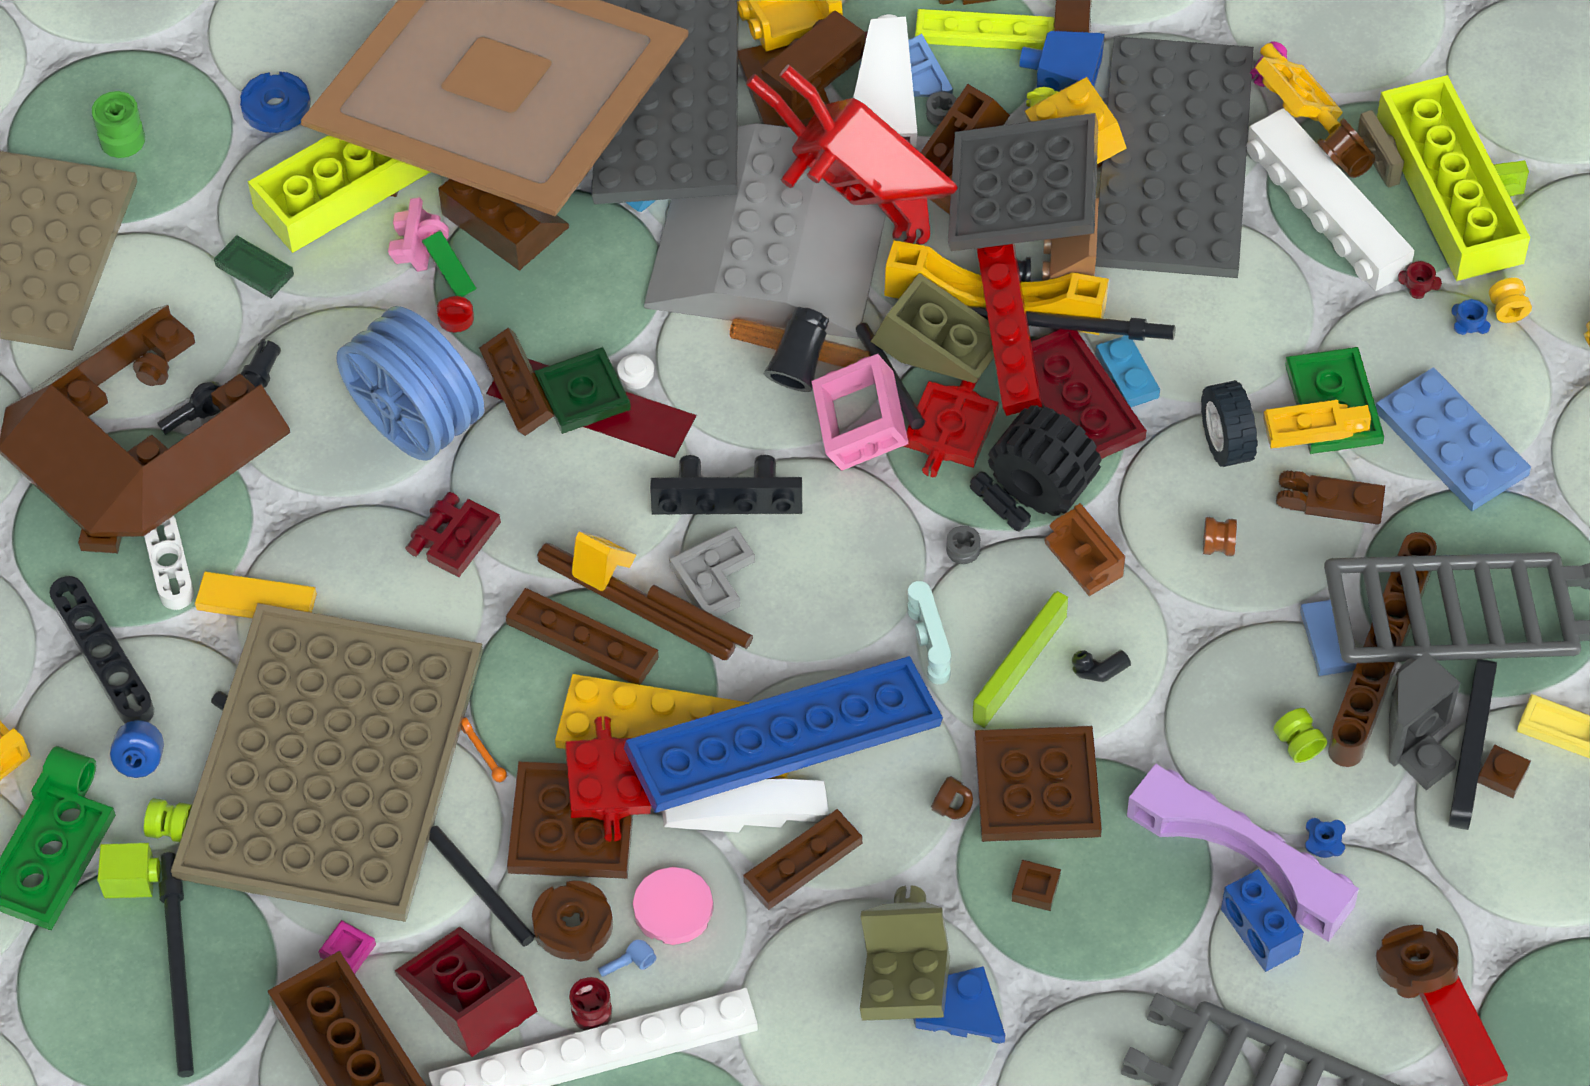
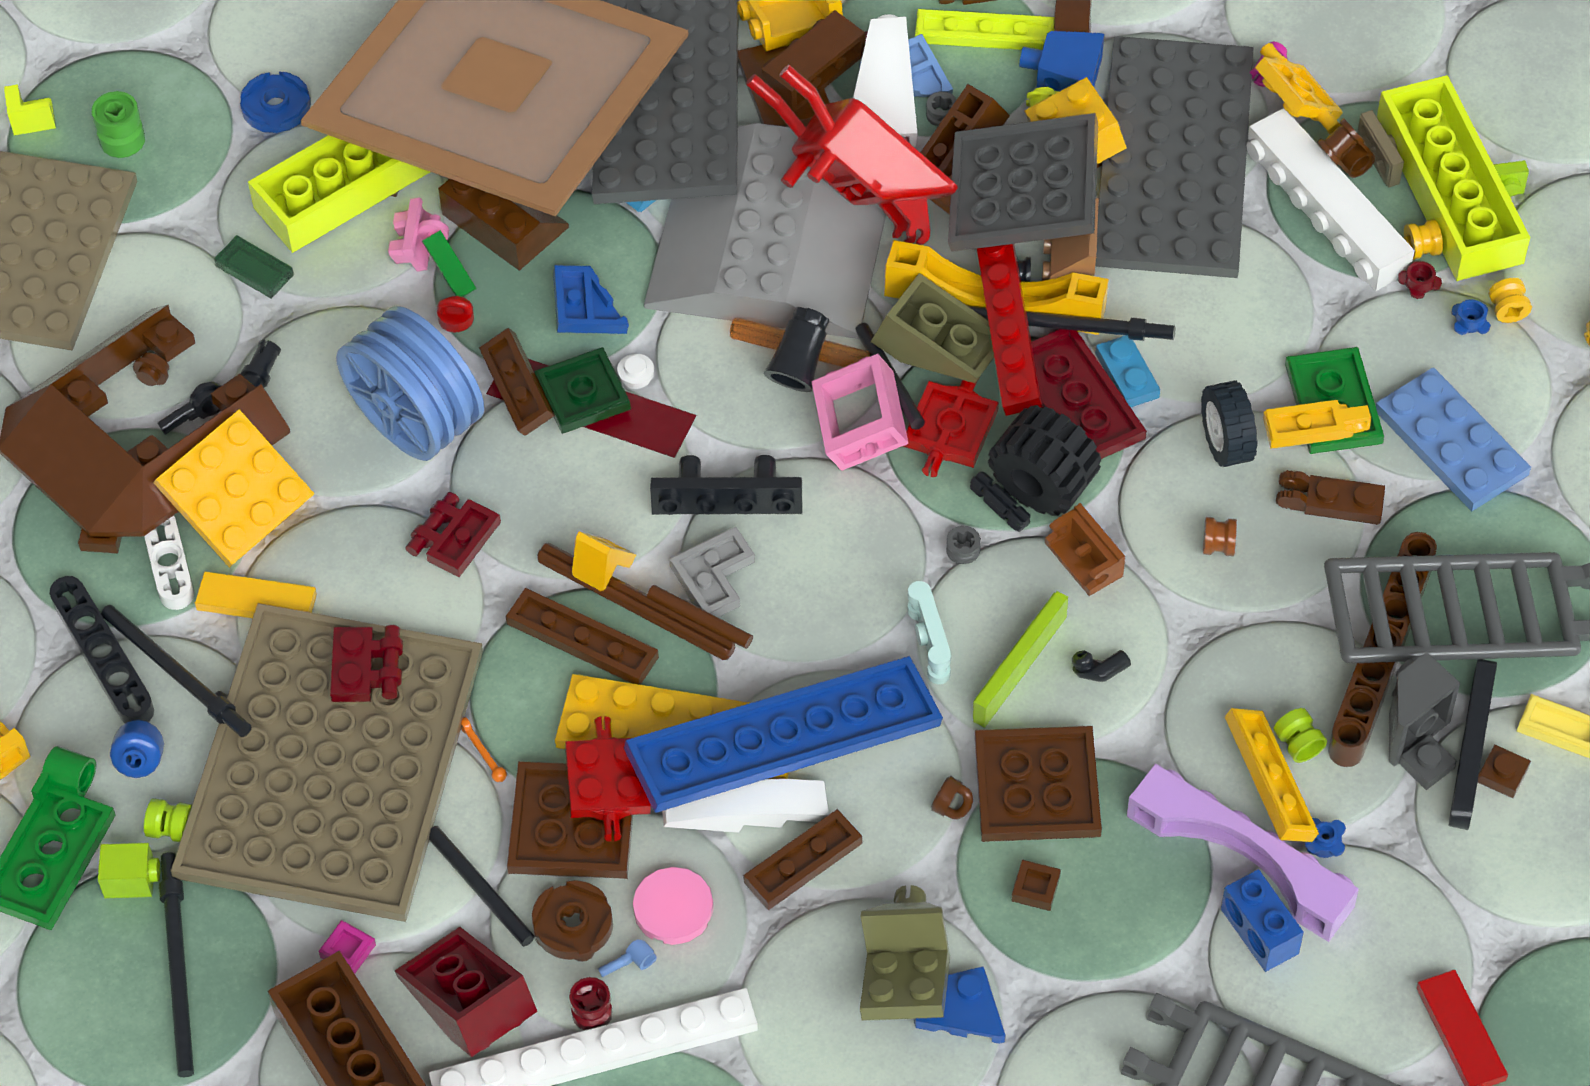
medium blue tile [1300,600,1357,676] -> none
reddish brown plate [1376,924,1459,998] -> none
none -> neon yellow panel [4,84,56,136]
none -> black bar [101,605,252,737]
none -> yellow plate [153,409,315,568]
none -> dark red plate [330,625,403,702]
none -> blue wing [553,265,629,334]
none -> yellow tile [1225,708,1319,842]
none -> yellow wheel [1404,219,1443,260]

